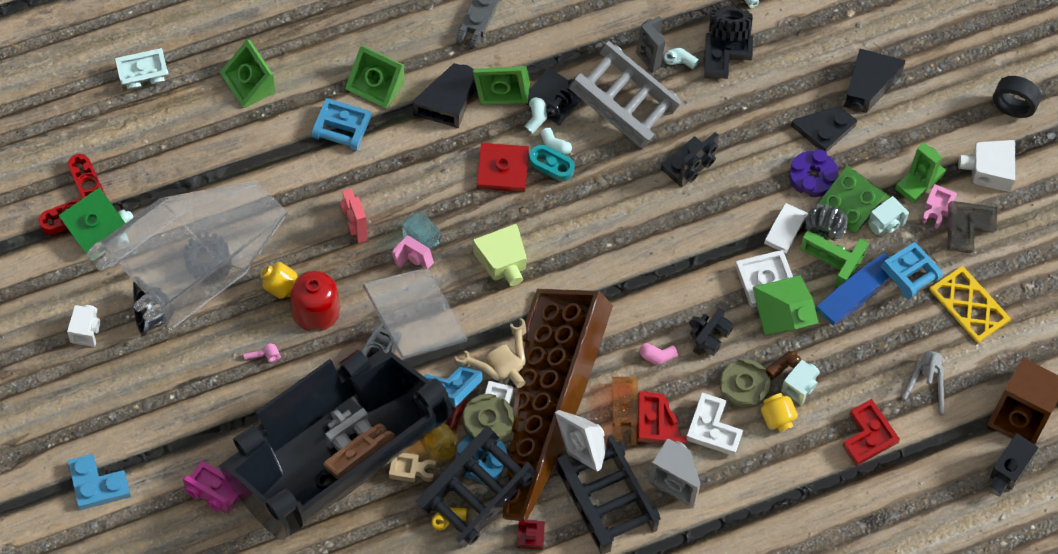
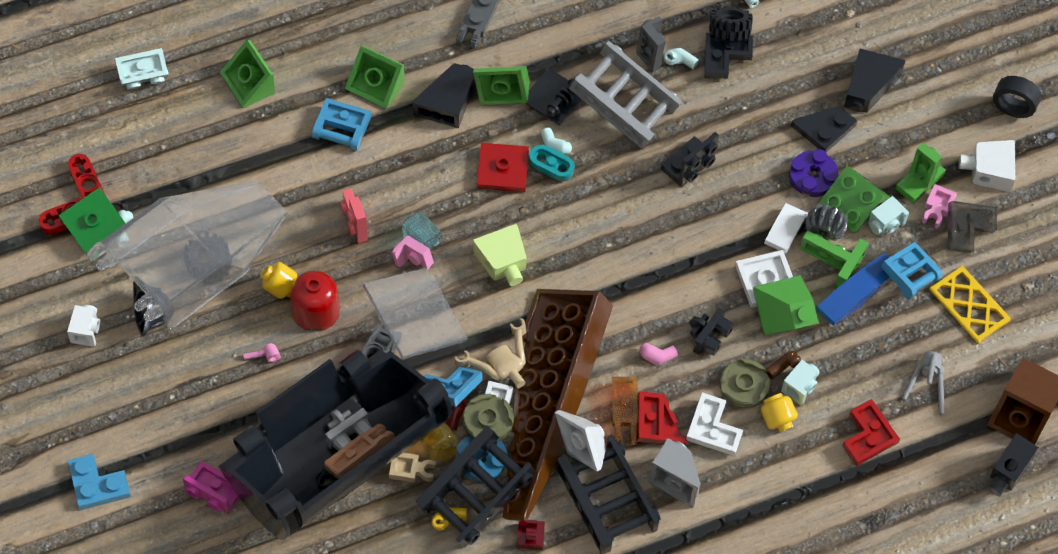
light aqua arm [524,97,547,134] -> none

